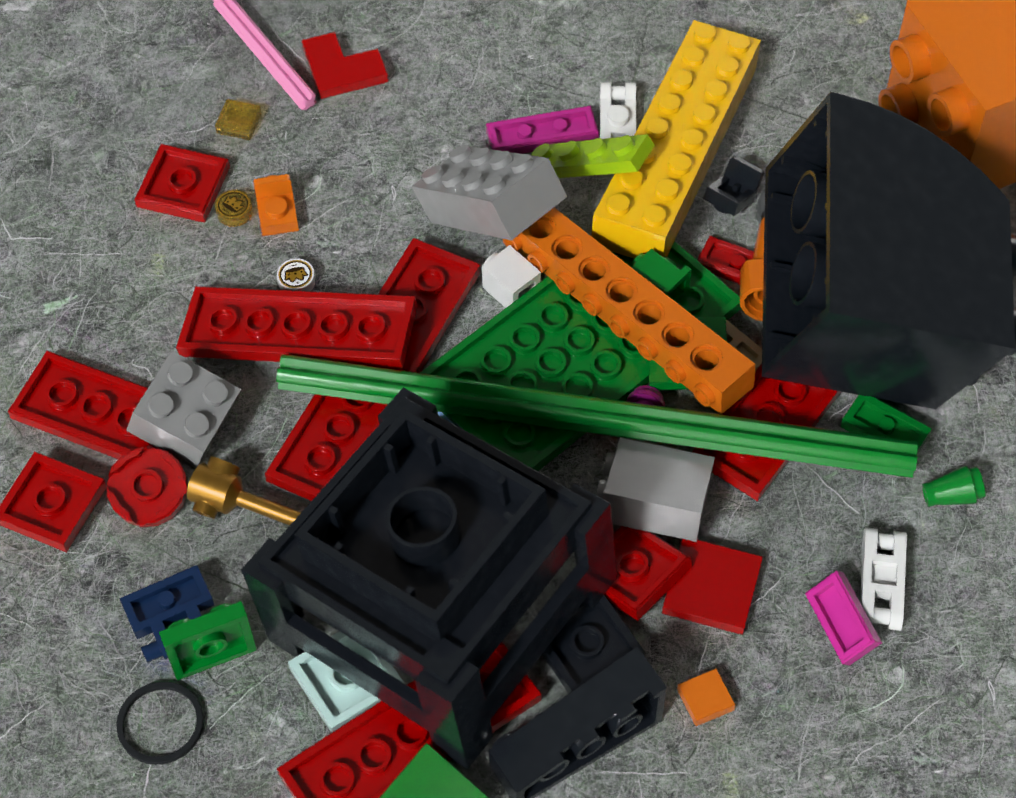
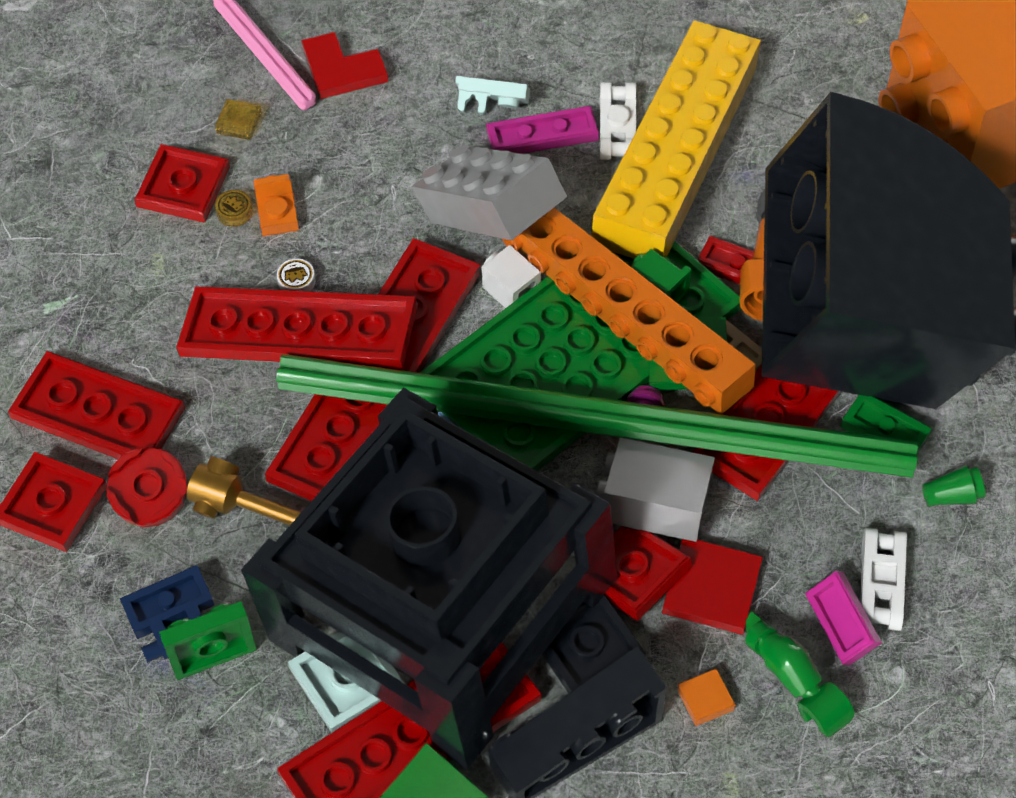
black piece [116,681,204,765] -> none
light grey brick [126,350,241,469] -> none
lime plate [531,134,655,178] -> none
black bracket [703,156,764,216] -> none
none -> light aqua plate [455,76,530,115]
none -> green piece [745,611,855,737]

